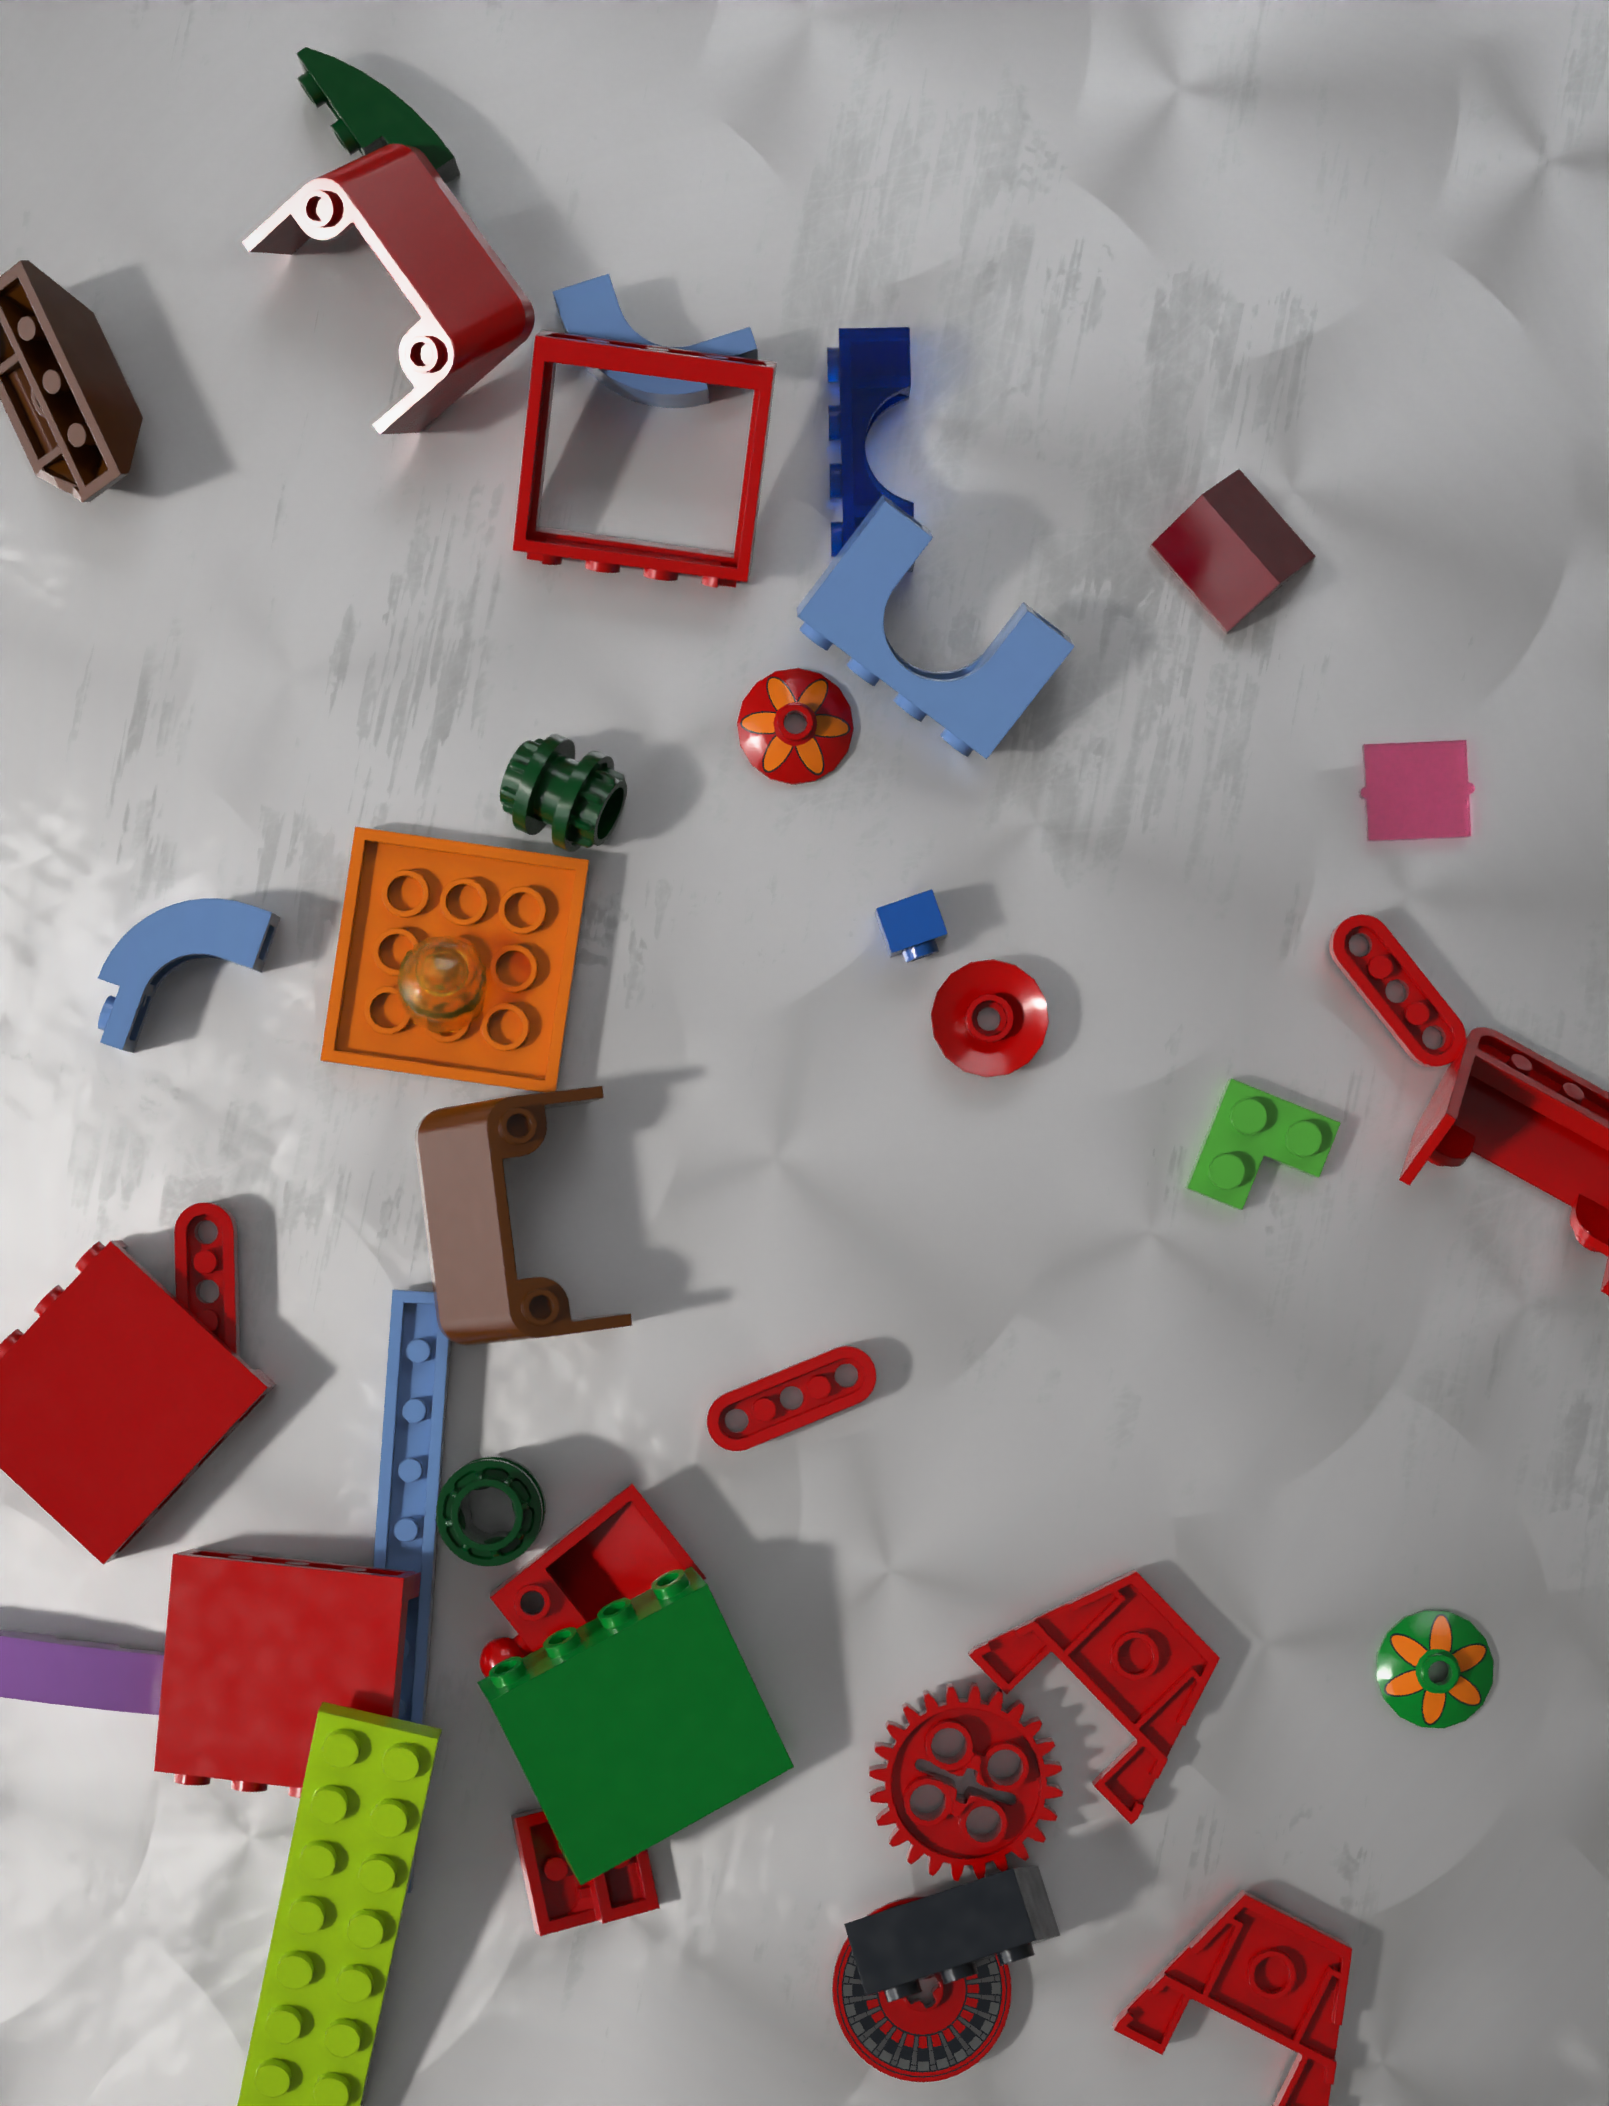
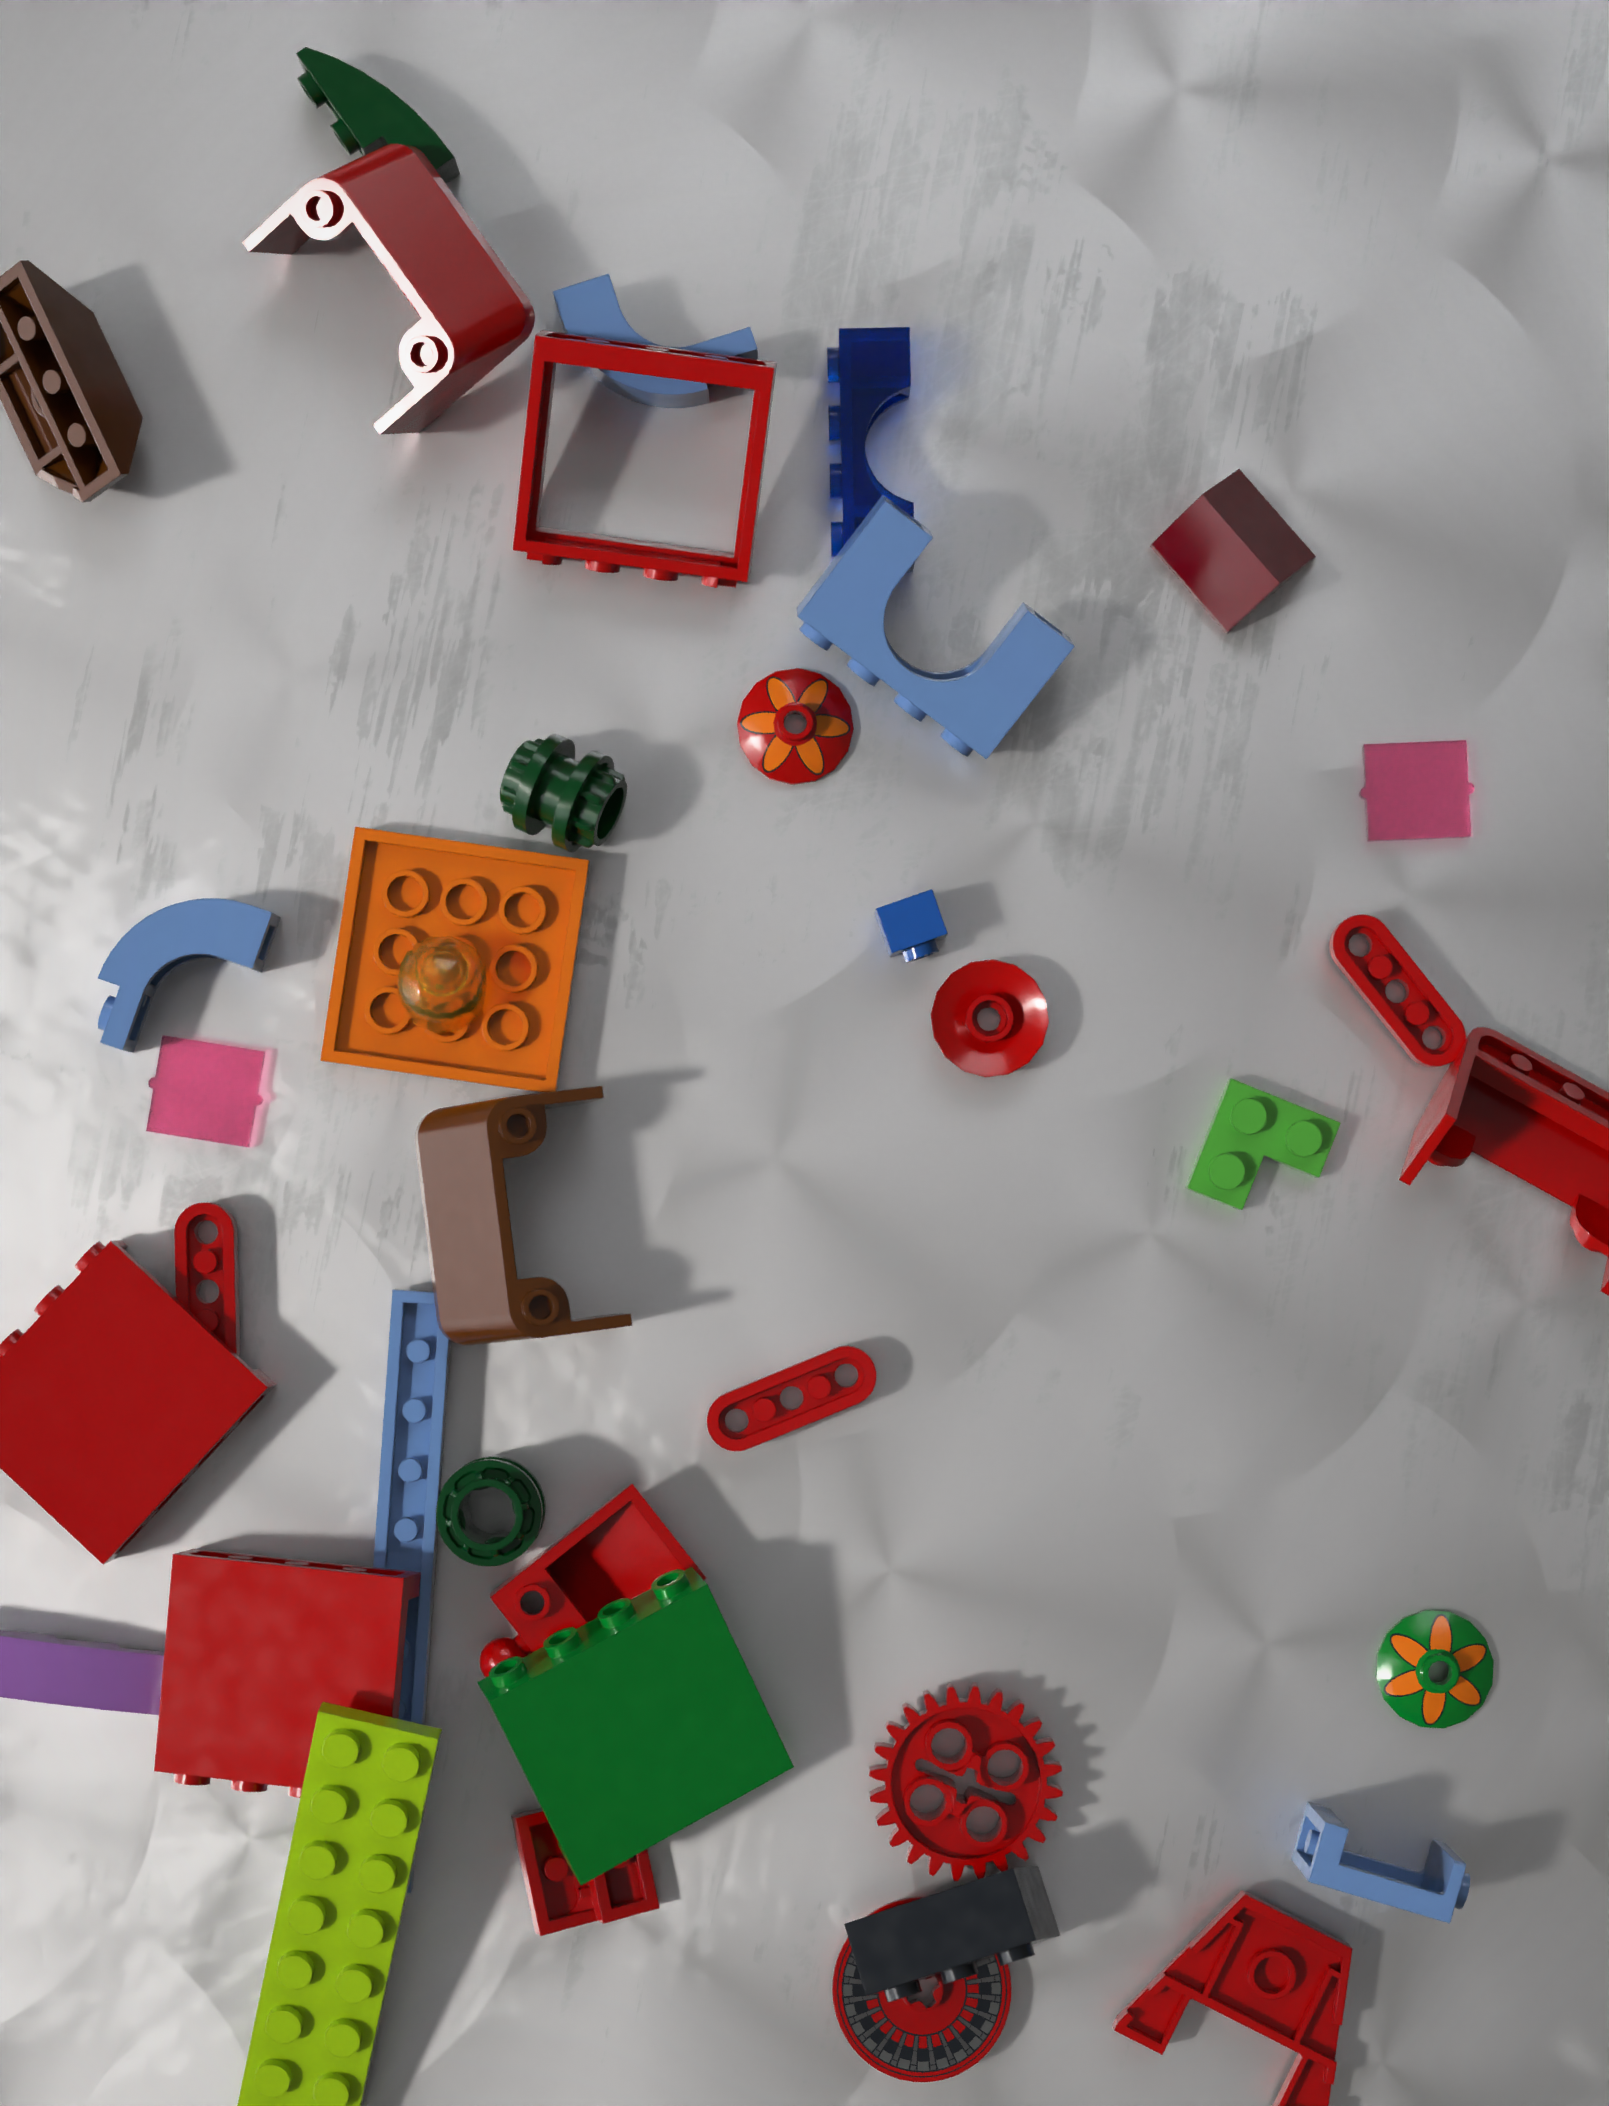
red wing [968,1569,1220,1825] -> none
none -> clear pink piece [146,1035,266,1148]
none -> medium blue panel [1291,1802,1470,1923]

